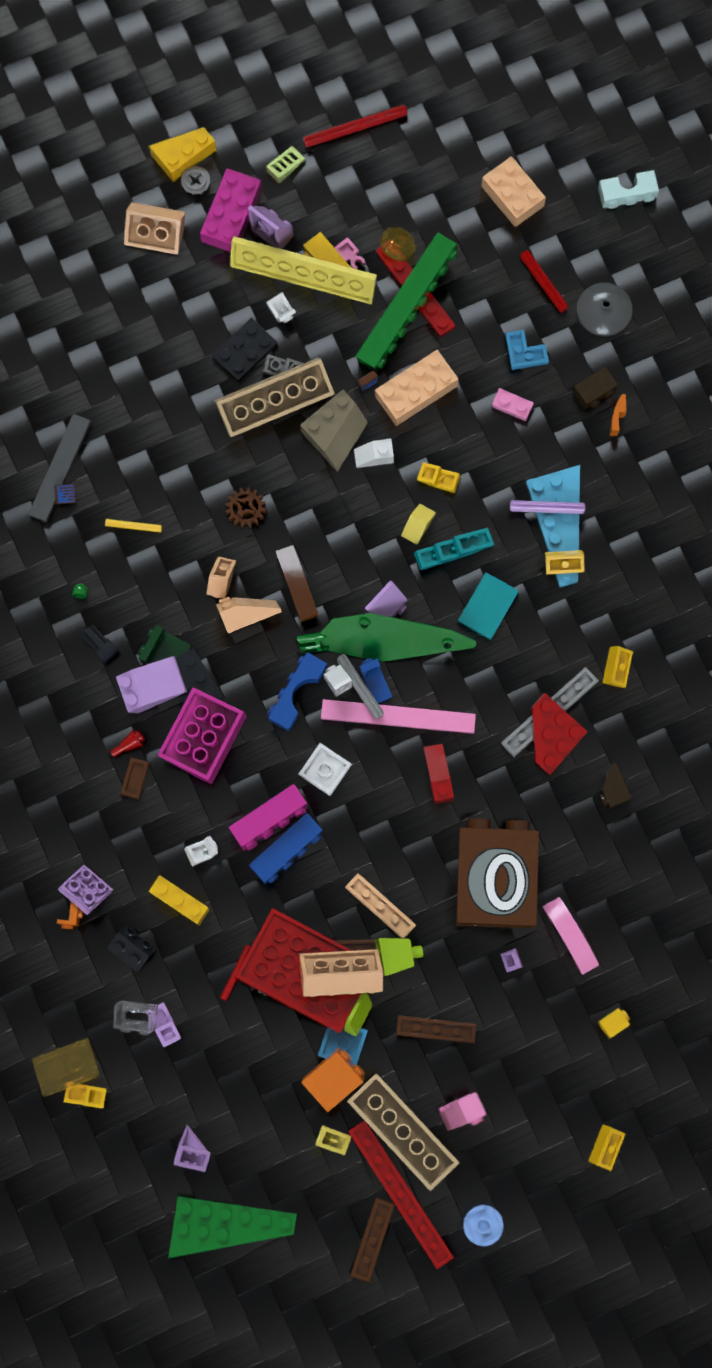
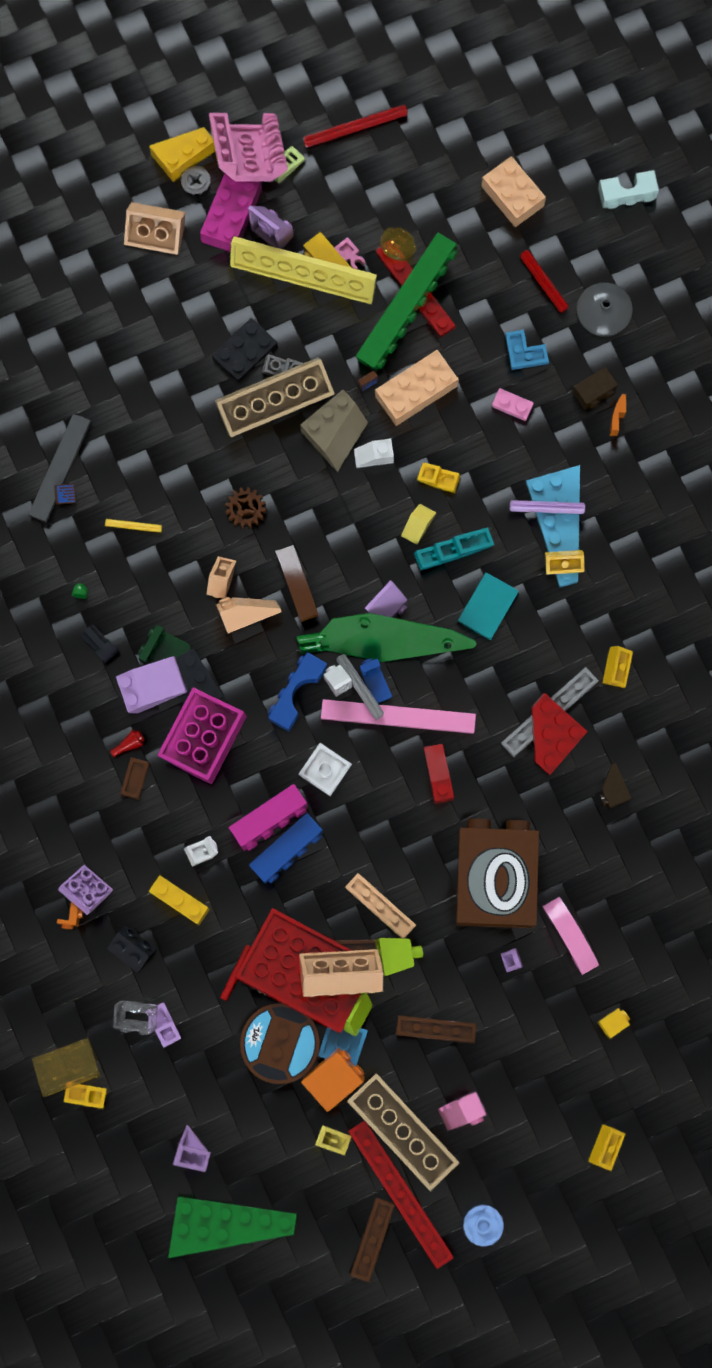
white bracket [266,292,296,323] -> none
none -> bright pink slope [209,113,288,182]
none -> brick [240,1003,320,1084]

